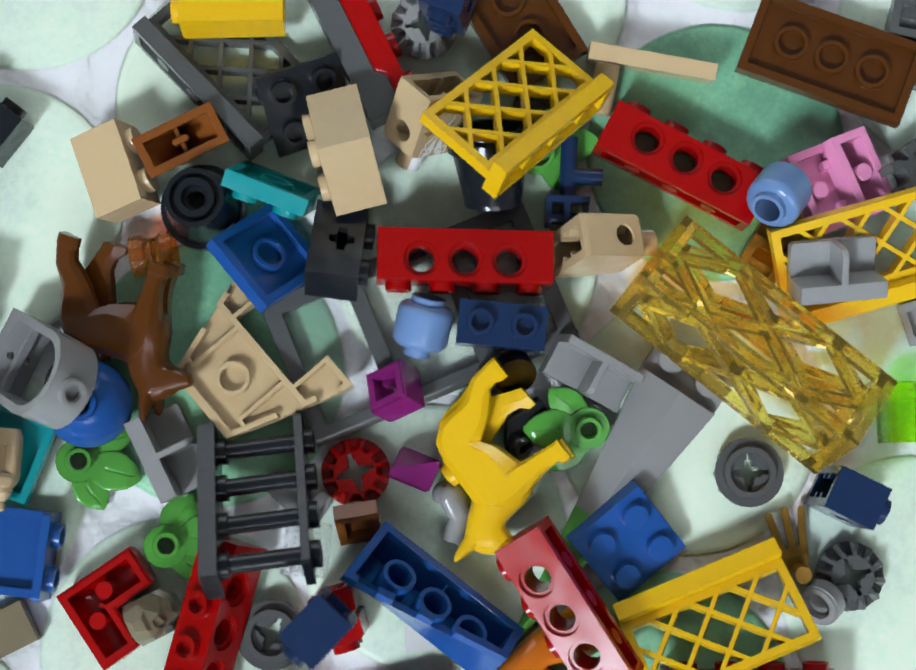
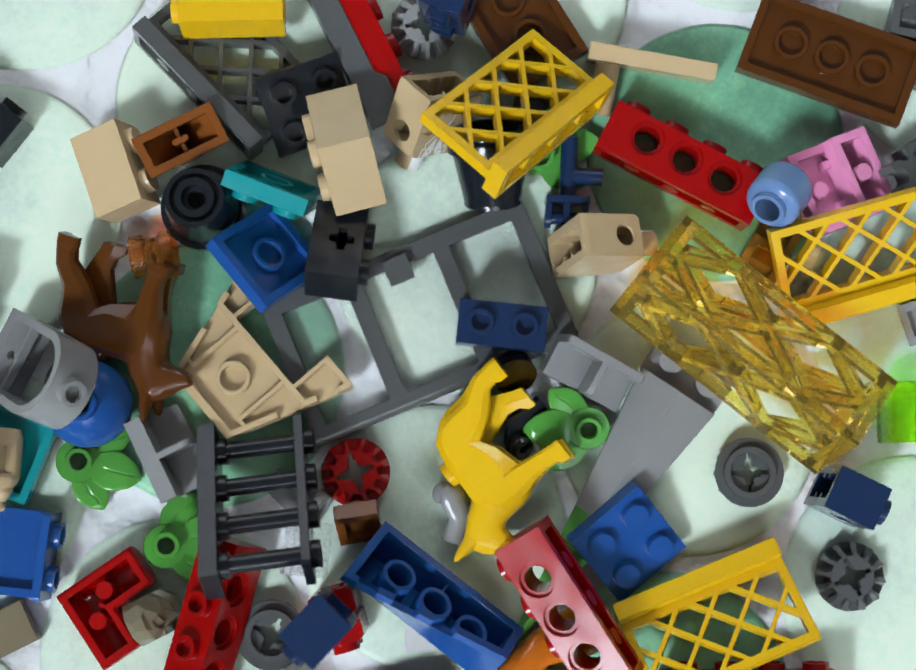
magenta slope [366,359,425,422] -> none
red brick [376,226,554,296] -> none
magenta slope [388,447,441,492] -> none
medium blue head [392,292,454,359] -> none
pearl gold piece [765,505,812,584] -> none
light grey panel [787,235,888,306] -> none
light grey tile [800,579,845,625] -> none

